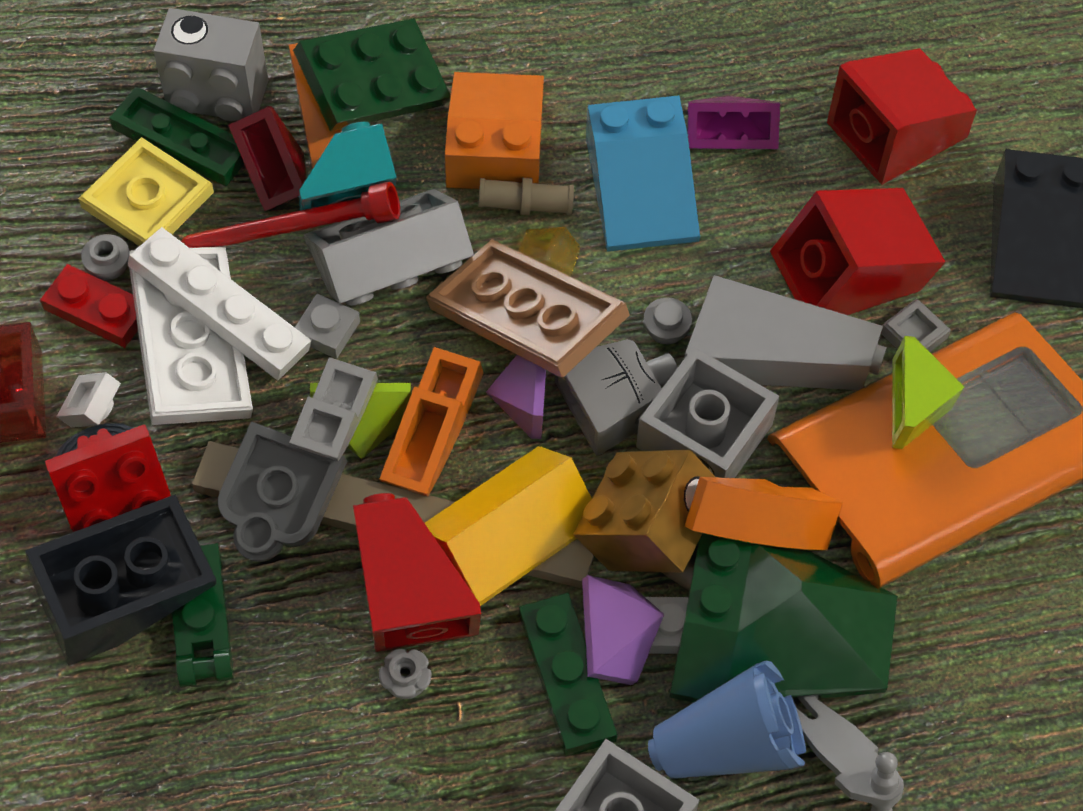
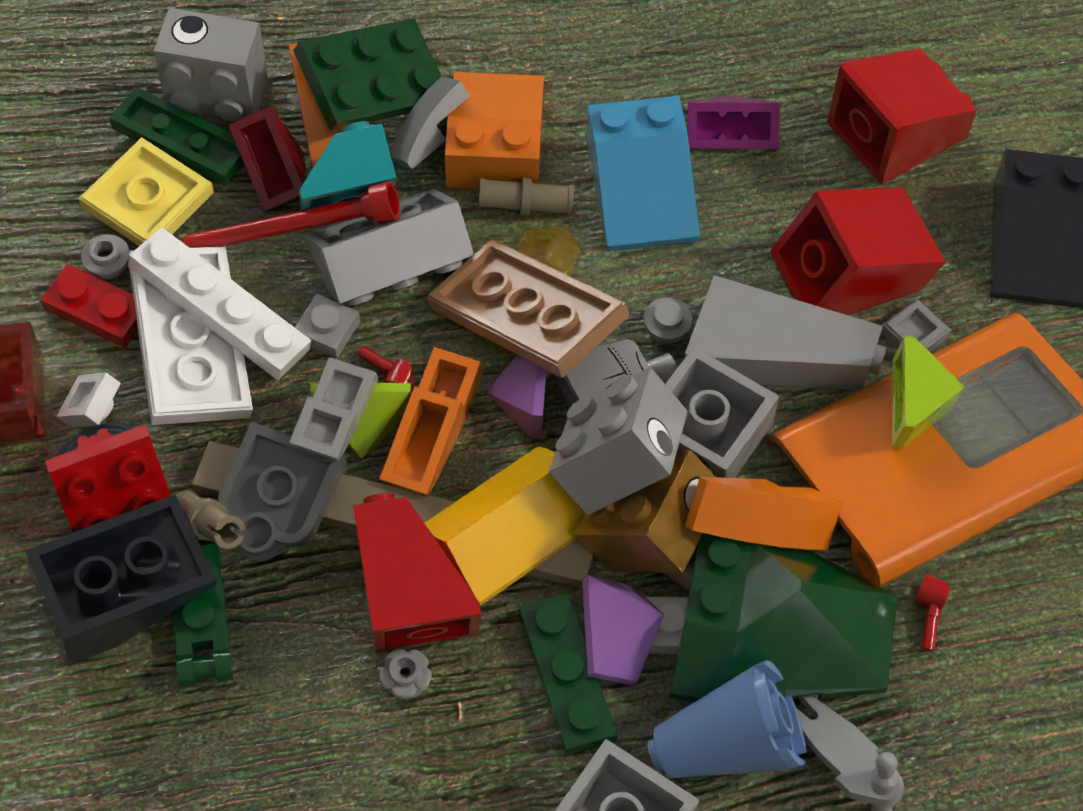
none -> dark tan pin [176,490,245,549]
none -> red hand [358,346,416,390]
none -> light grey slope [390,76,470,169]
none -> light grey brick [549,367,688,515]
none -> red hand [914,575,950,652]

